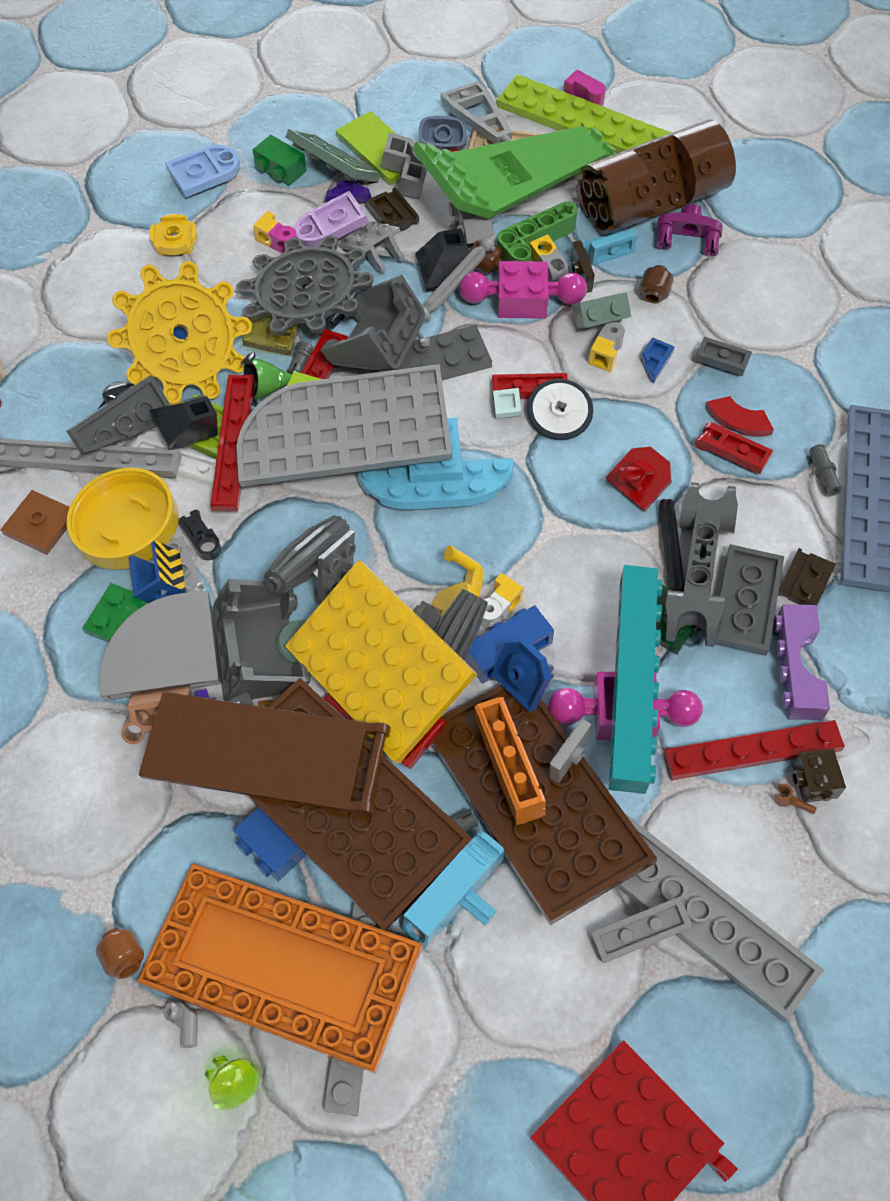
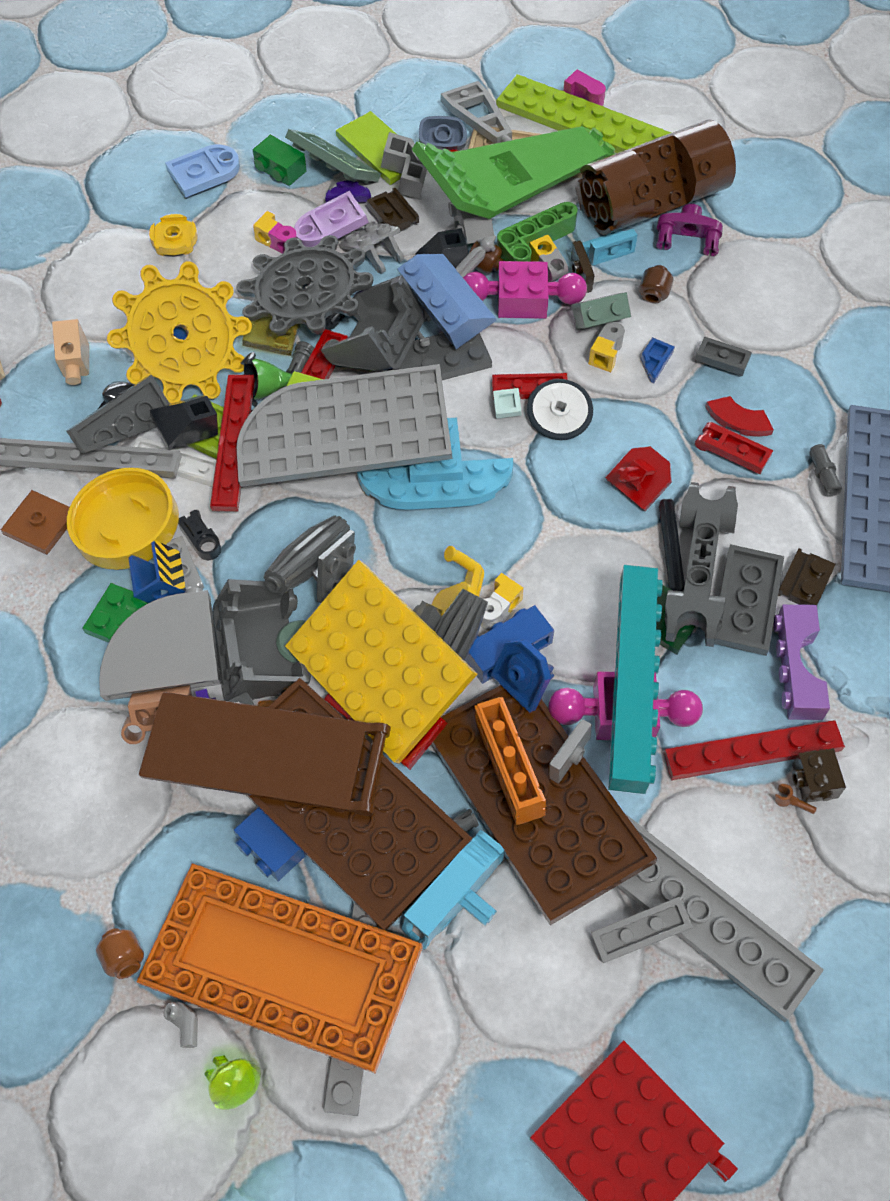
none -> light nougat torso [52,319,89,385]
none -> medium blue slope [397,254,497,349]

